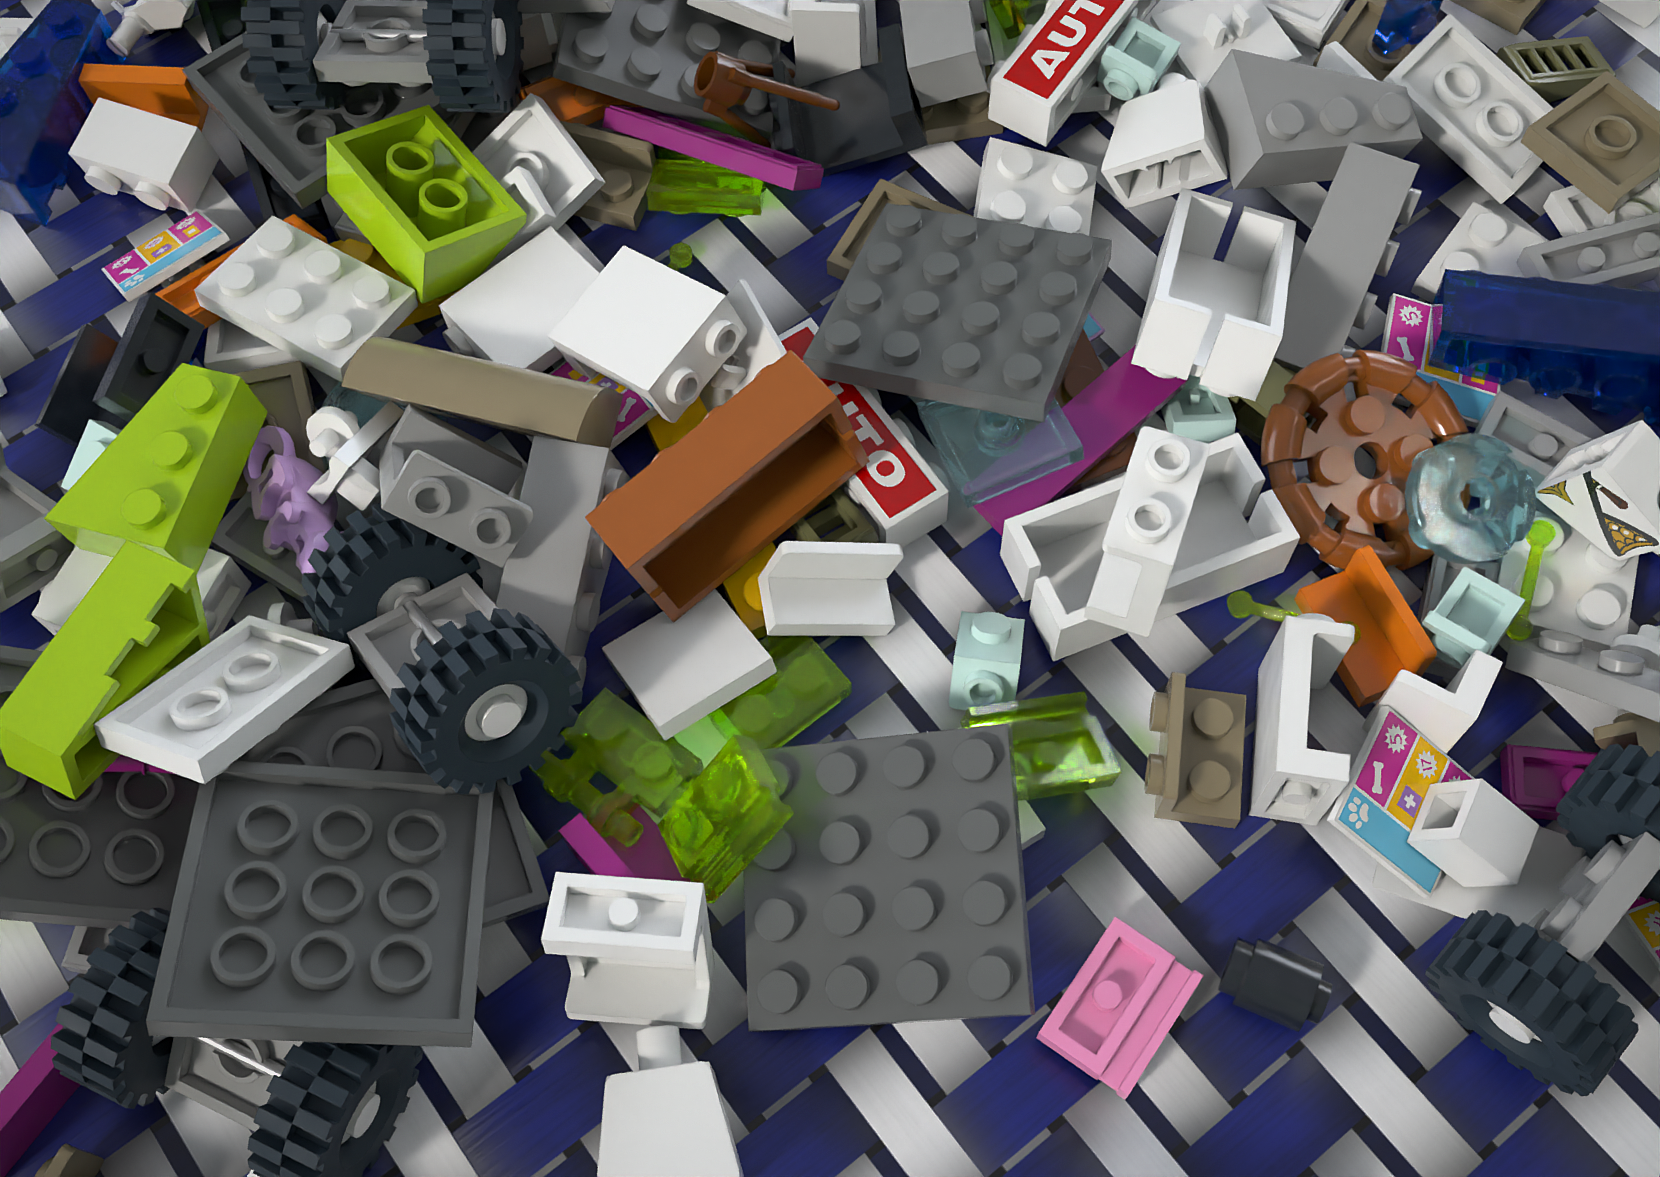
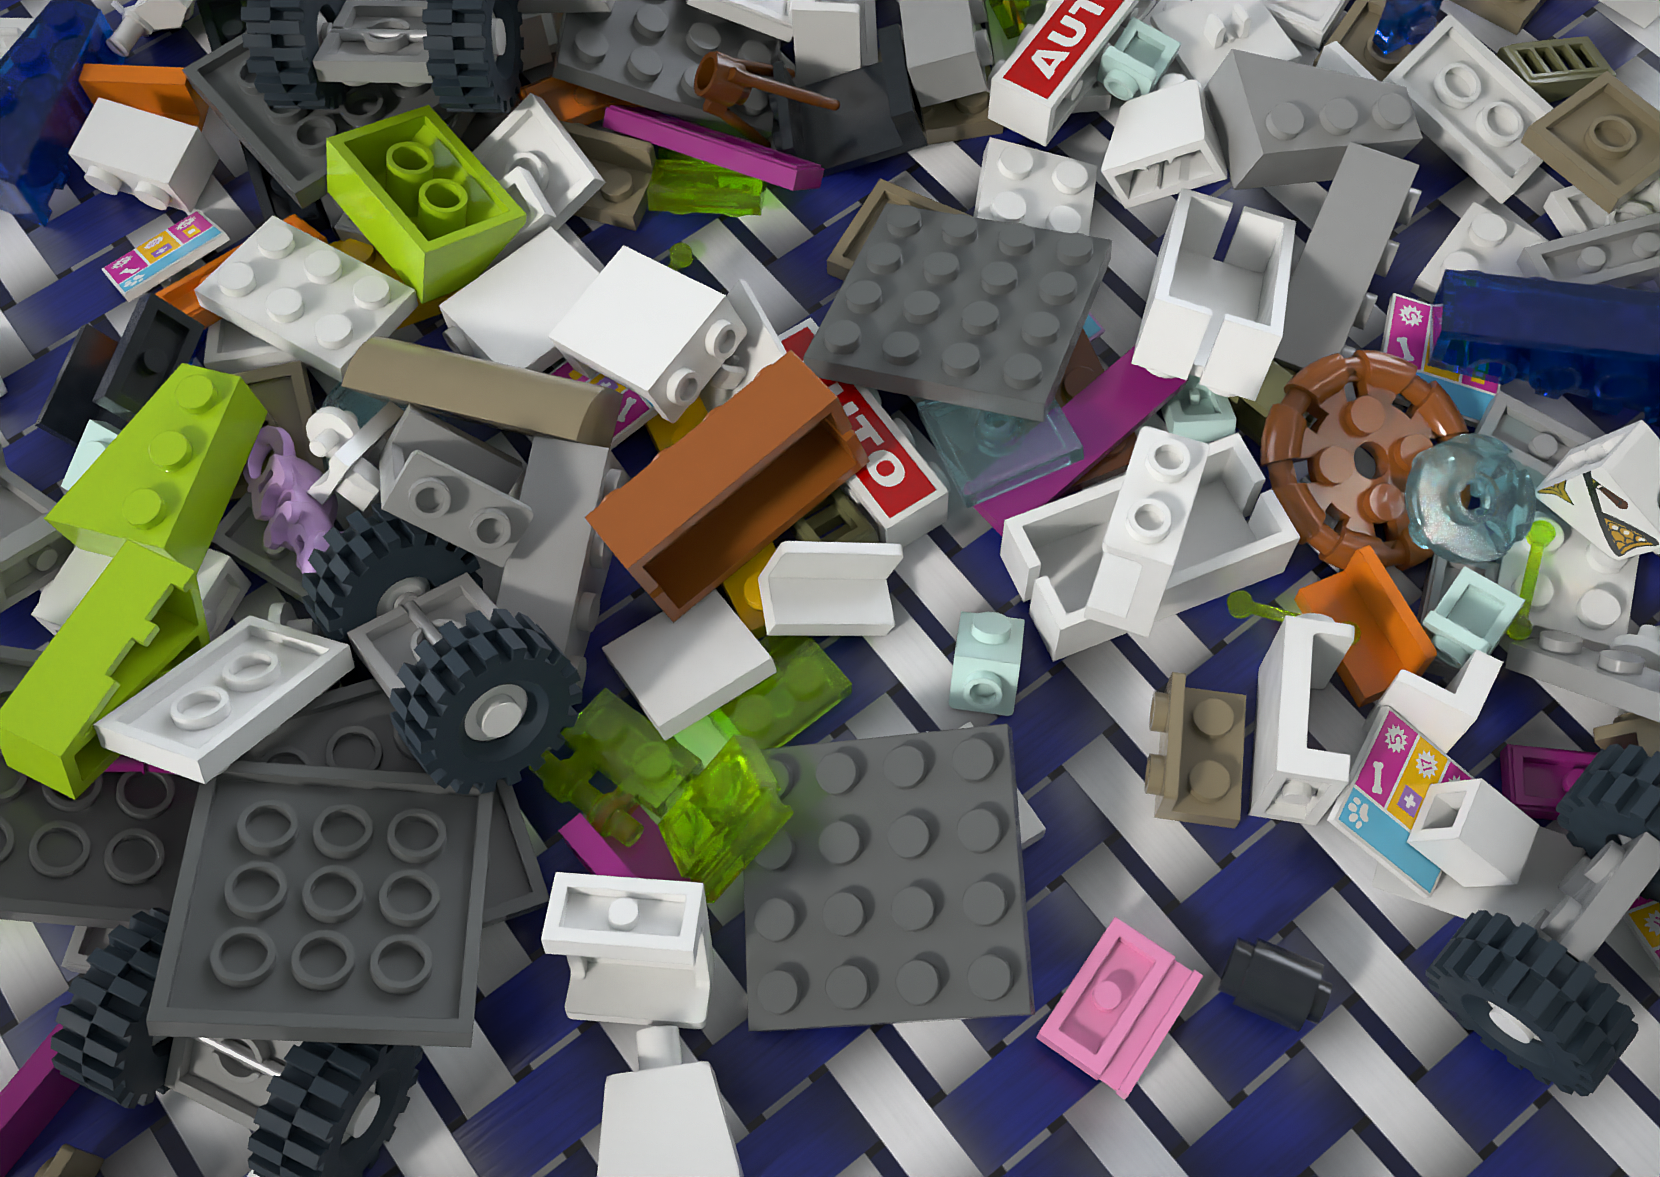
clear neon green plate [960,691,1122,801] -> none

